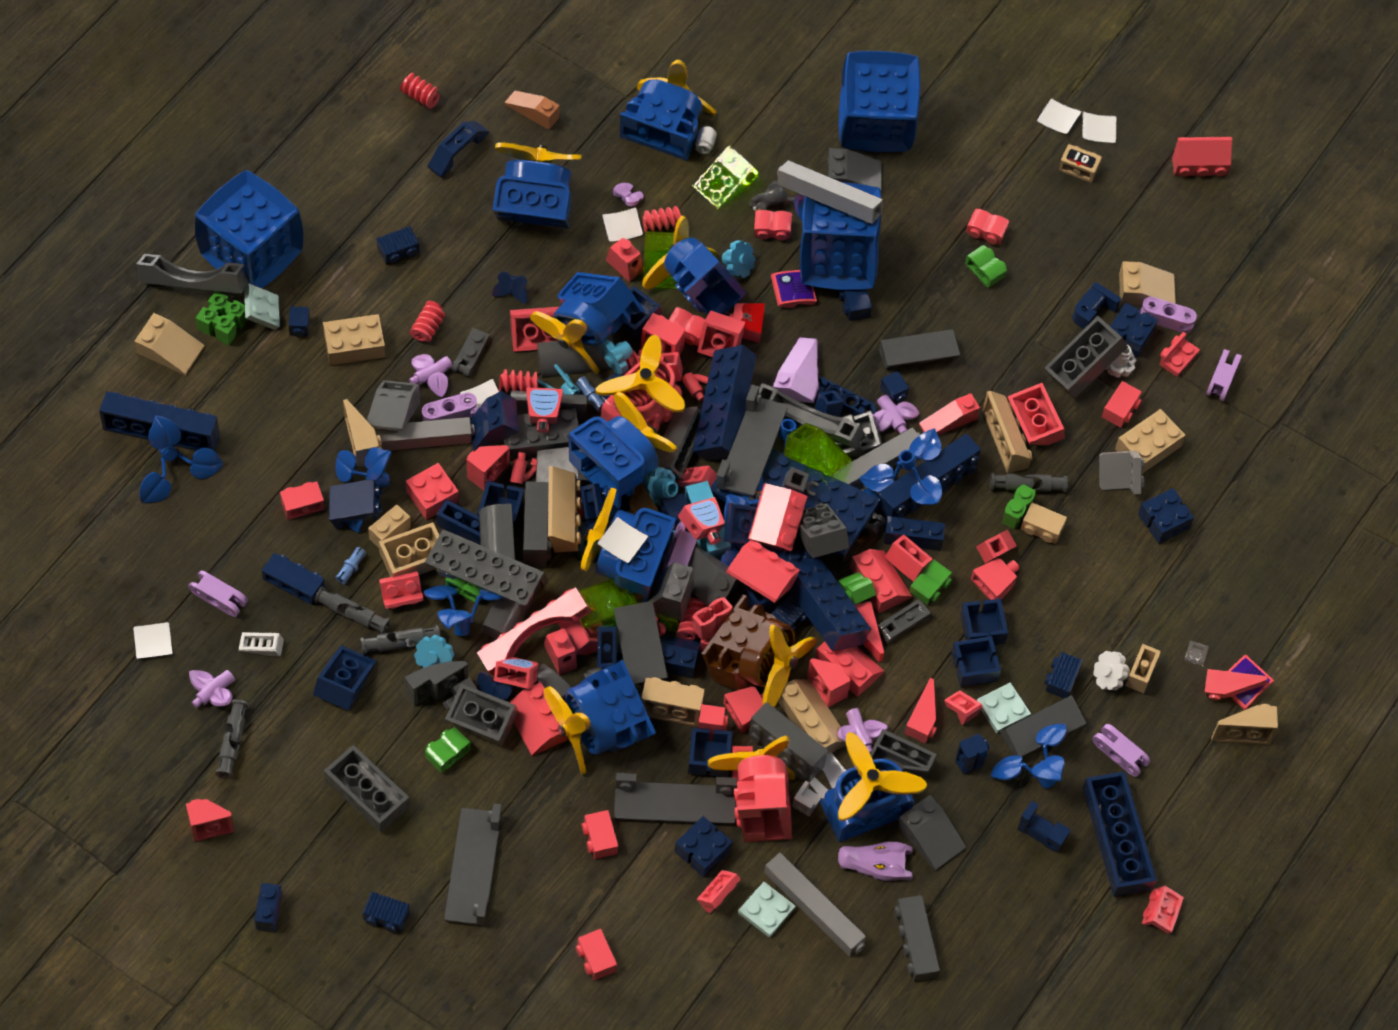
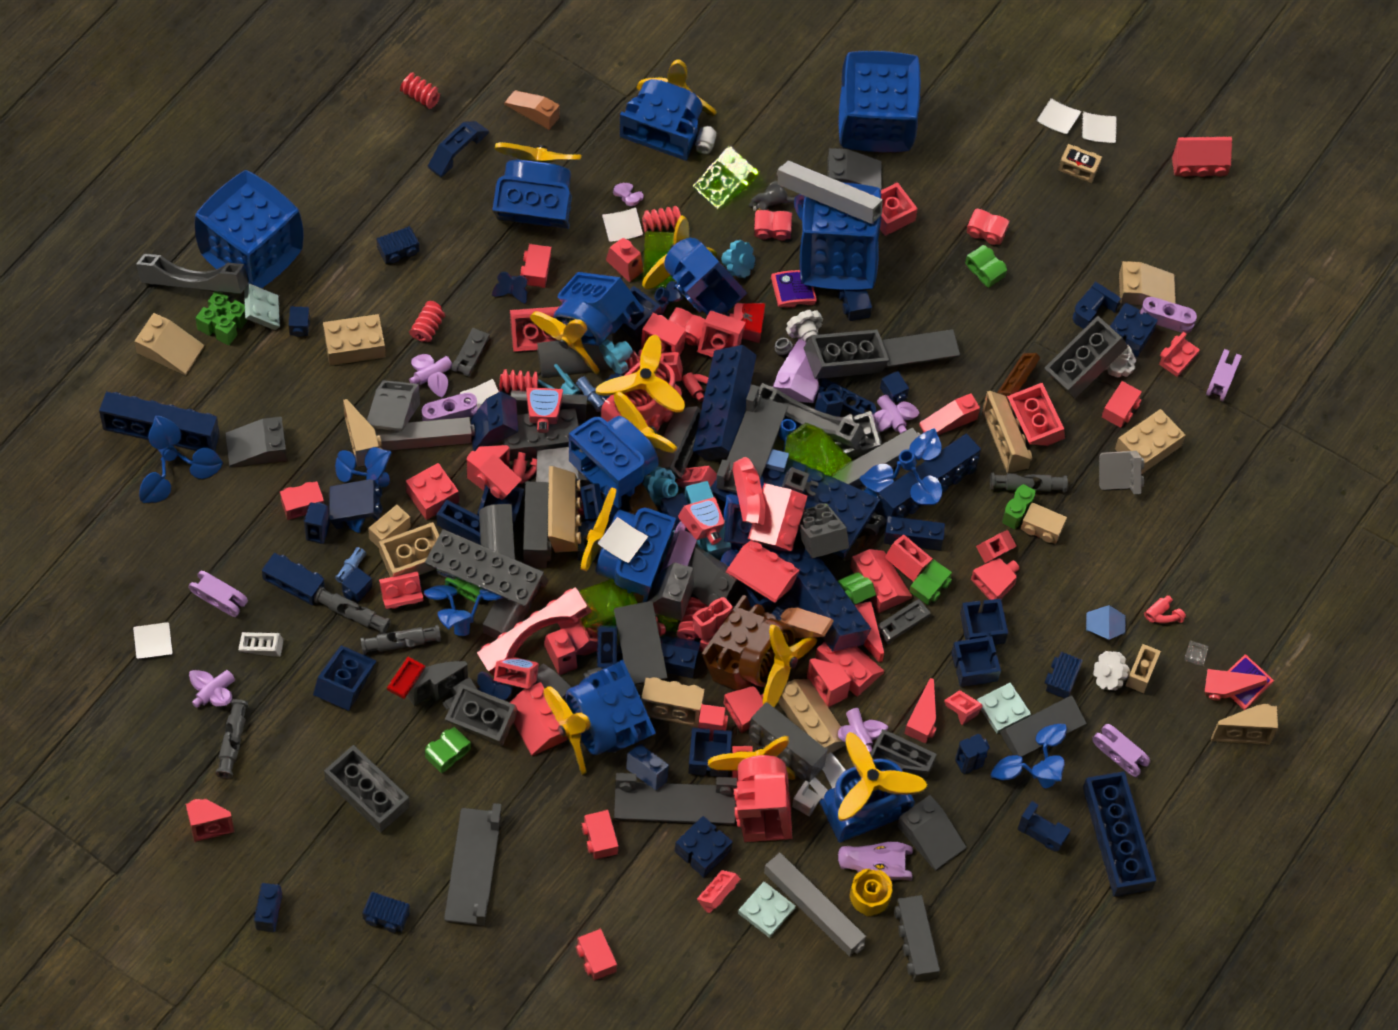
medium azure plant [414,635,455,668] -> none
dark blue piece [1138,488,1194,544] -> none
coral bracket [1142,886,1184,934] -> none
none -> dark grey slope [226,417,287,467]
none -> dark blue brick [304,502,330,544]
none -> dark blue brick [342,568,372,603]
none -> red tile [387,657,425,699]
none -> coral brick [474,453,522,500]
none -> coral brick [520,244,551,288]
none -> dark blue brick [626,744,669,790]
none -> dark blue animal [654,281,683,314]
none -> coral brick [732,457,765,526]
none -> medium blue tile [765,449,789,472]
none -> dark grey plate [775,338,793,355]
none -> nougat slope [780,608,834,638]
none -> white plant [786,310,823,343]
none -> dark grey brick [804,329,889,379]
none -> yellow brick [850,868,892,917]
none -> coral brick [880,182,918,236]
none -> reddish brown plate [997,353,1040,398]
none -> medium blue slope [1086,605,1125,640]
none -> coral plant [1144,595,1186,623]

